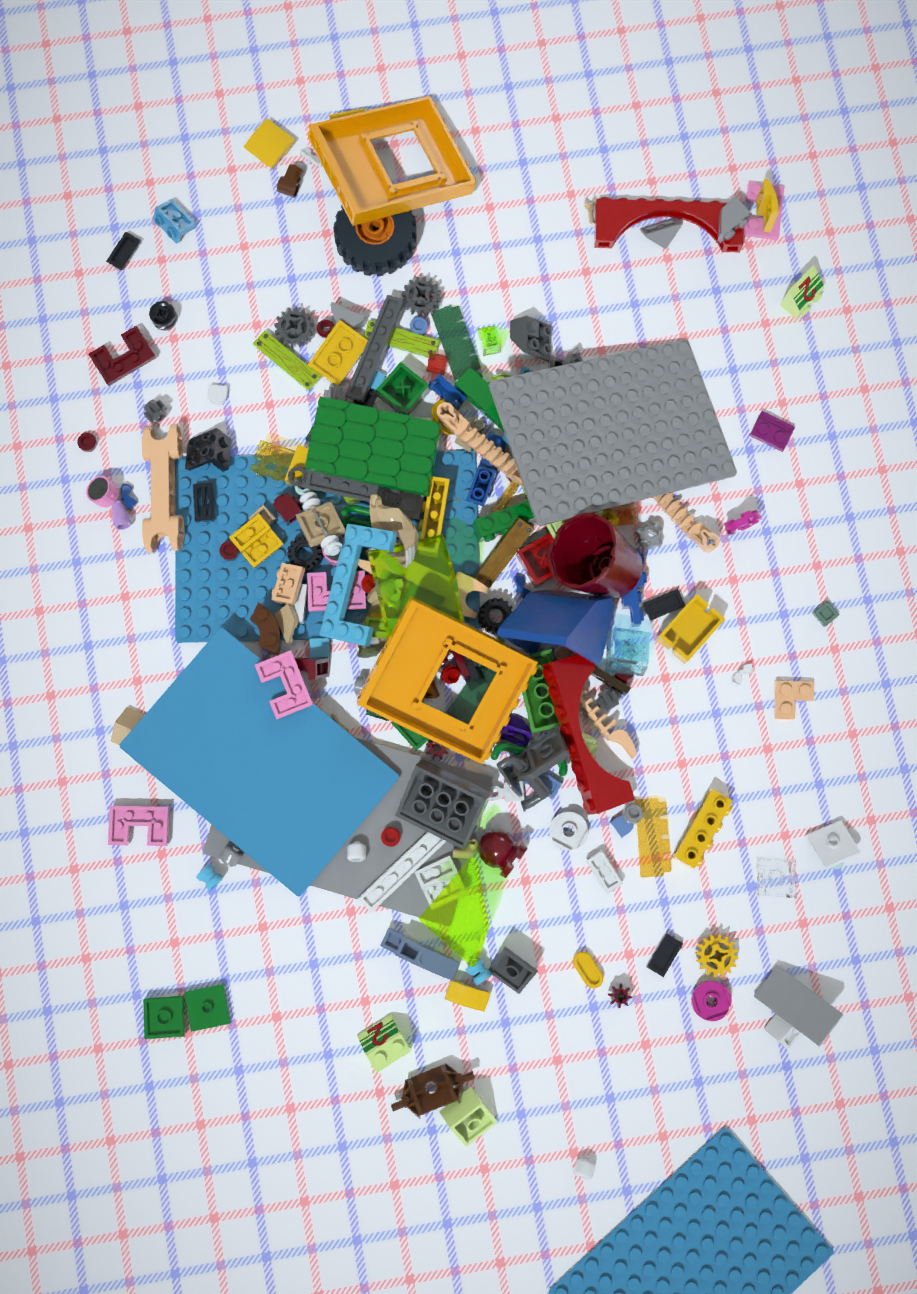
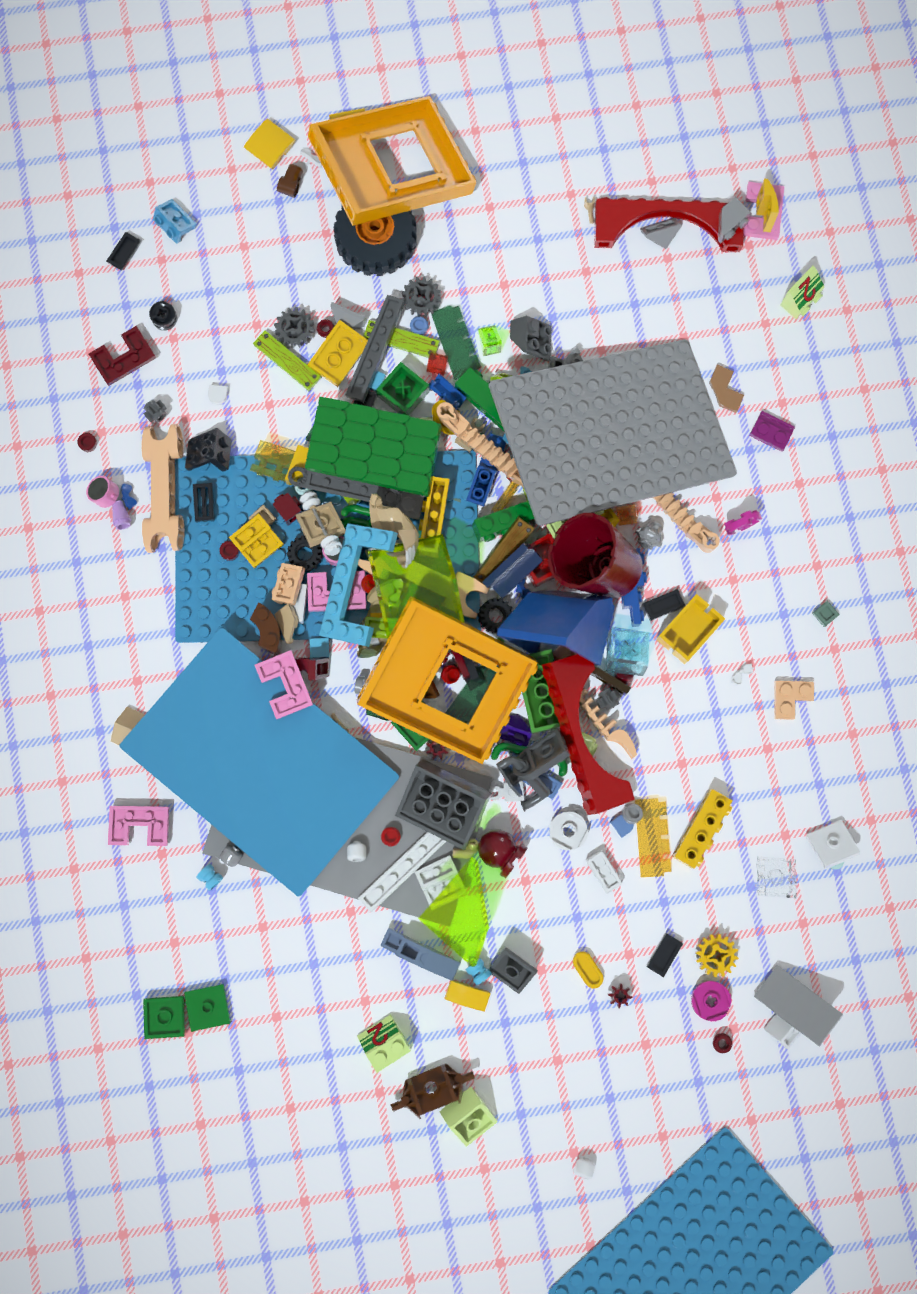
light grey gear [323,385,346,401] -> none
none -> dark blue panel [483,543,543,598]
none -> medium nougat tile [709,365,744,413]
none -> dark red plate [712,1033,733,1054]

